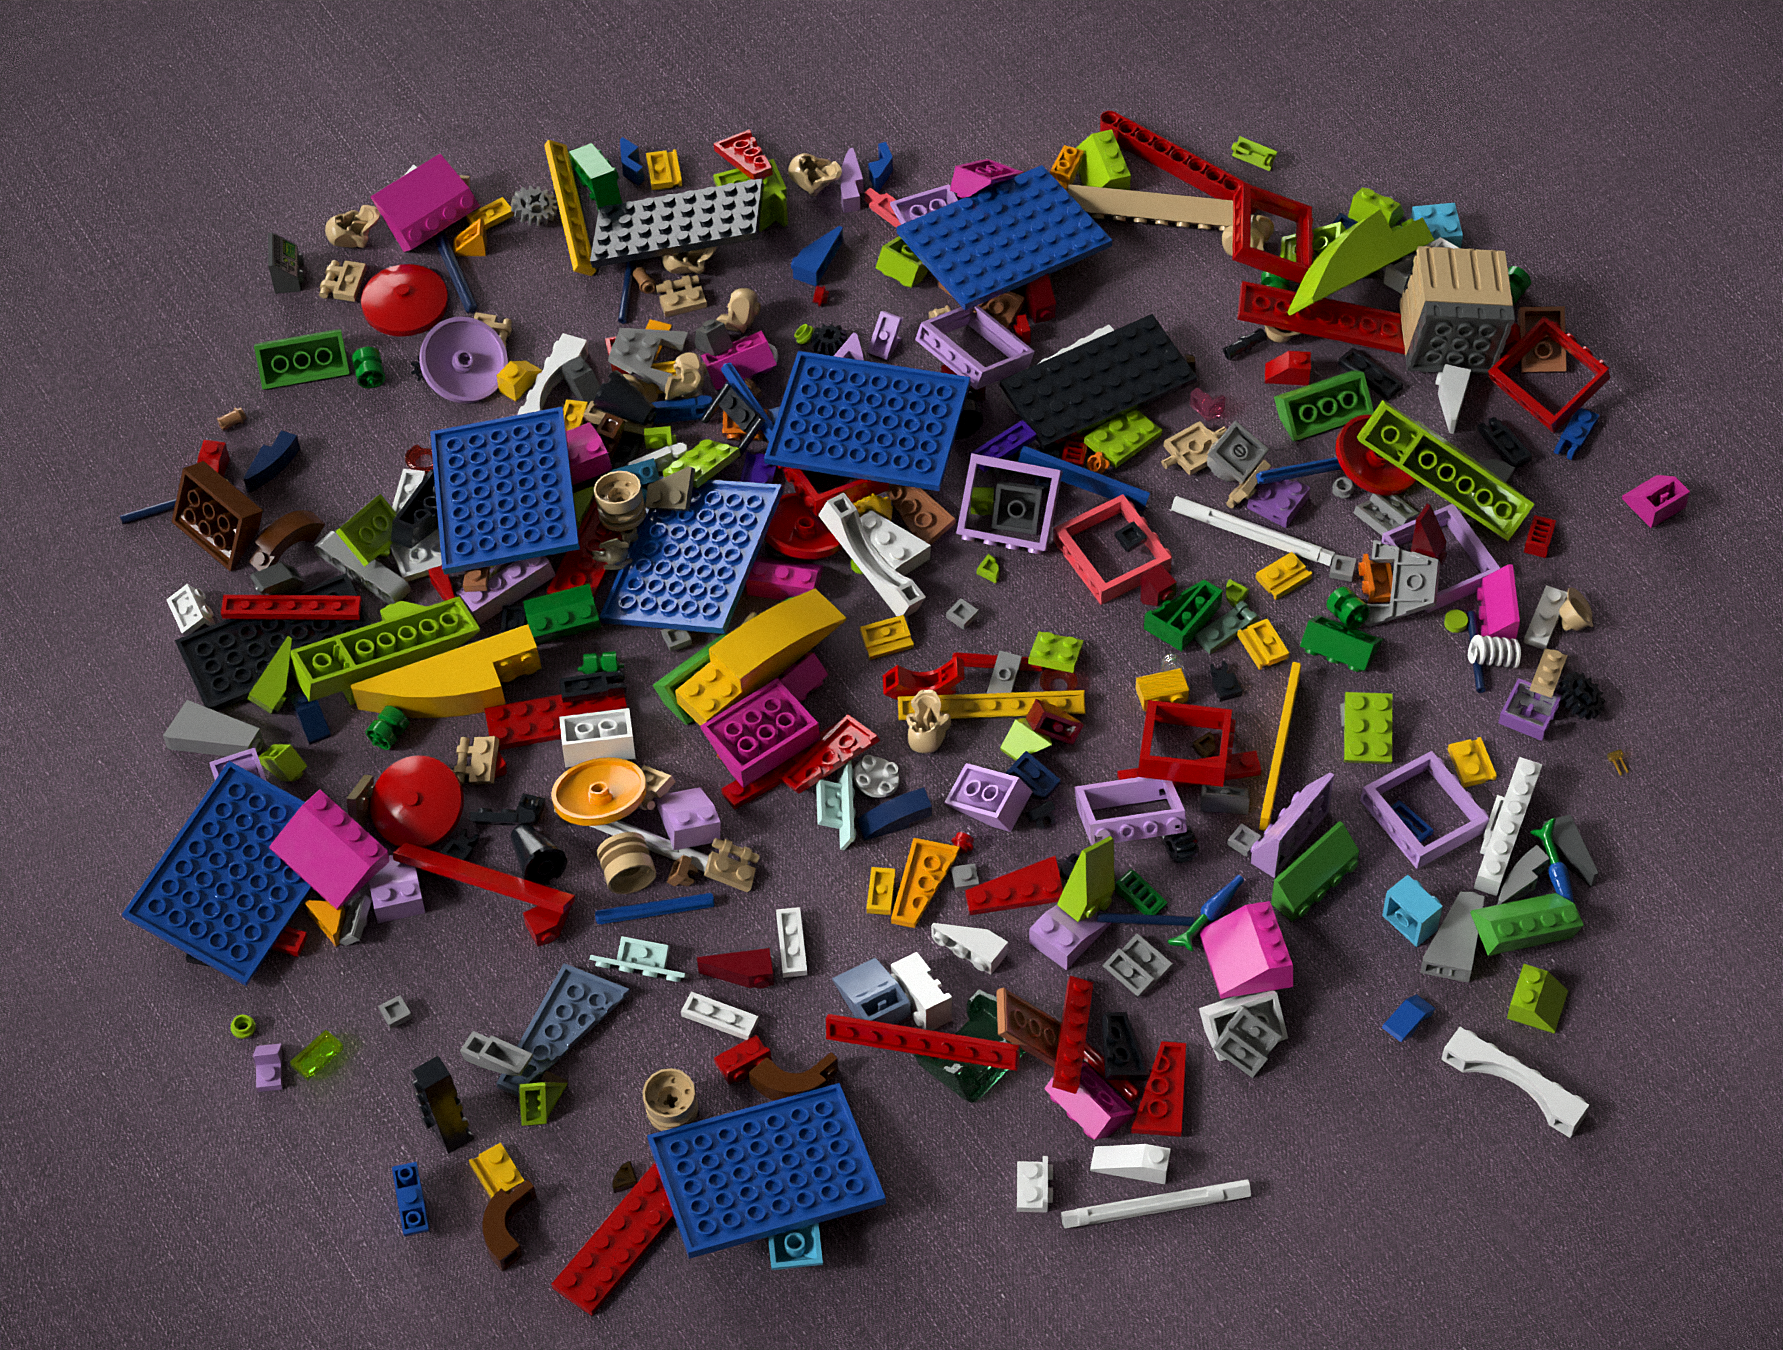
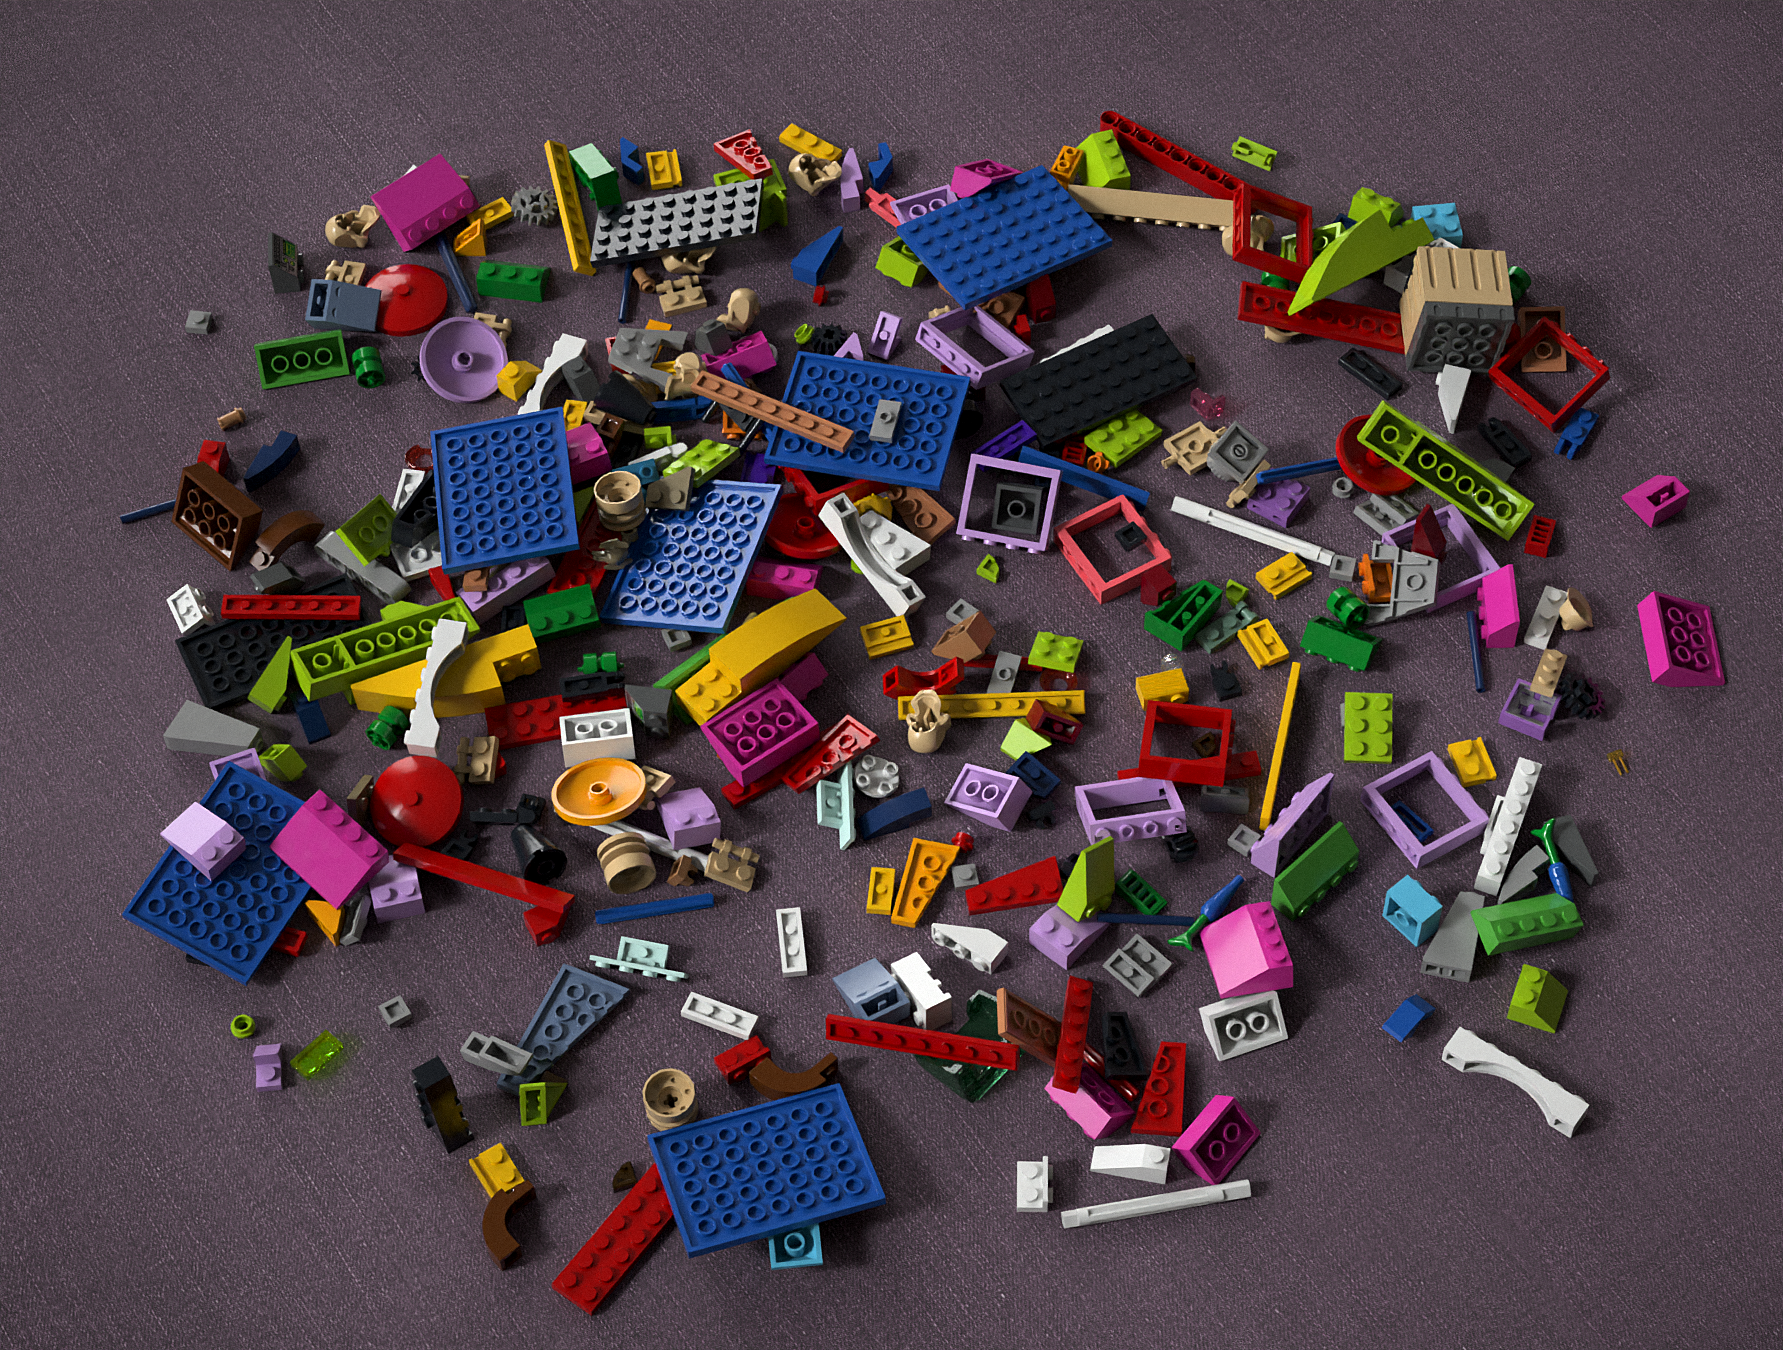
blue slope [392,1161,429,1237] -> none
dark red slope [697,948,774,989] -> none
lime bracket [971,487,994,515] -> none
light grey slope [1213,1006,1282,1078] -> none
black pin [1223,328,1267,360] -> none
red slope [1265,351,1311,386] -> none
bright green slope [1274,370,1374,441] -> none
lime tile [1444,609,1468,633] -> none
white piece [1468,635,1521,668] -> none
none -> lavender slope [160,802,246,881]
none -> light grey plate [185,310,213,335]
none -> sand blue slope [305,279,382,332]
none -> white arch [404,618,469,758]
none -> green slope [476,260,551,303]
none -> dark grey slope [625,684,675,739]
none -> nougat plate [690,370,855,453]
none -> yellow plate [779,123,842,162]
none -> light grey plate [869,399,902,443]
none -> medium nougat slope [931,611,996,663]
none -> dark pink slope [1171,1095,1261,1185]
none -> dark pink slope [1637,591,1725,687]

